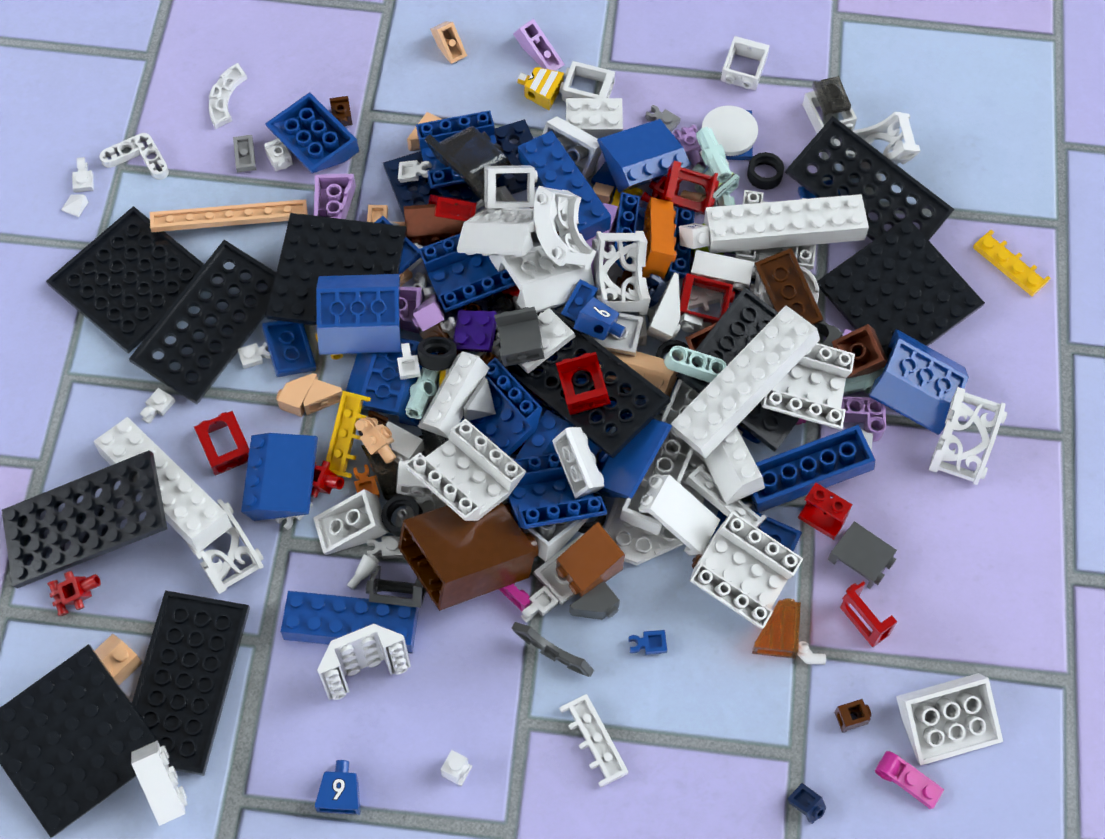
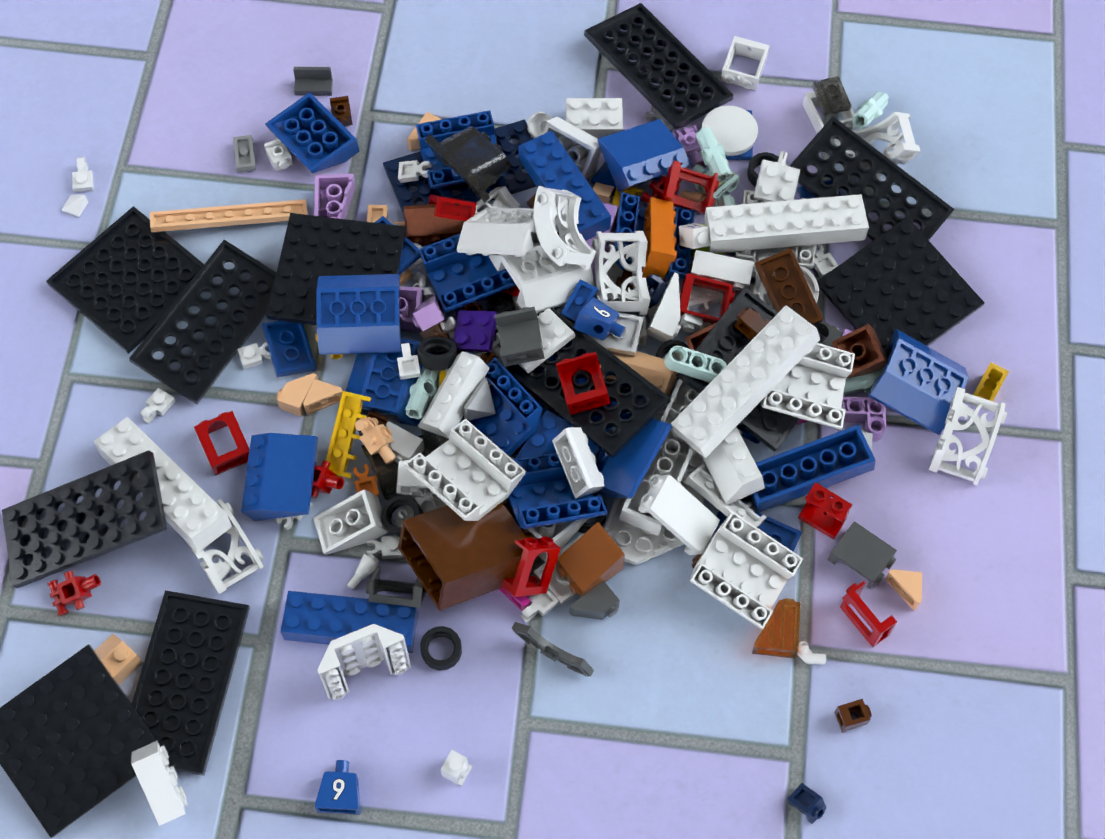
white beam [99,133,169,180] -> none
white tile [208,63,247,129] -> none
light nougat slope [430,21,467,64] -> none
white window [484,165,538,209] -> none
lavender slope [513,19,565,71] -> none
yellow torso [517,67,564,110] -> none
white window [559,61,615,102] -> none
white hinge [559,694,628,787] -> none
blue plate [628,630,667,655] -> none
dark pink plate [875,751,944,809] -> none
white slope [896,673,1003,766] -> none
yellow hinge [973,230,1051,297] -> none
none -> dark grey panel [293,67,333,96]
none -> black tyre [420,626,462,670]
none -> red panel [501,536,561,597]
none -> white hair [527,112,553,138]
none -> black piece [584,3,734,130]
none -> reddish brown brick [734,308,770,341]
none -> white plate [753,151,800,202]
none -> white plate [814,244,838,278]
none -> light aqua piece [852,91,889,129]
none -> light nougat slope [885,569,922,610]
none -> yellow slope [973,362,1009,401]

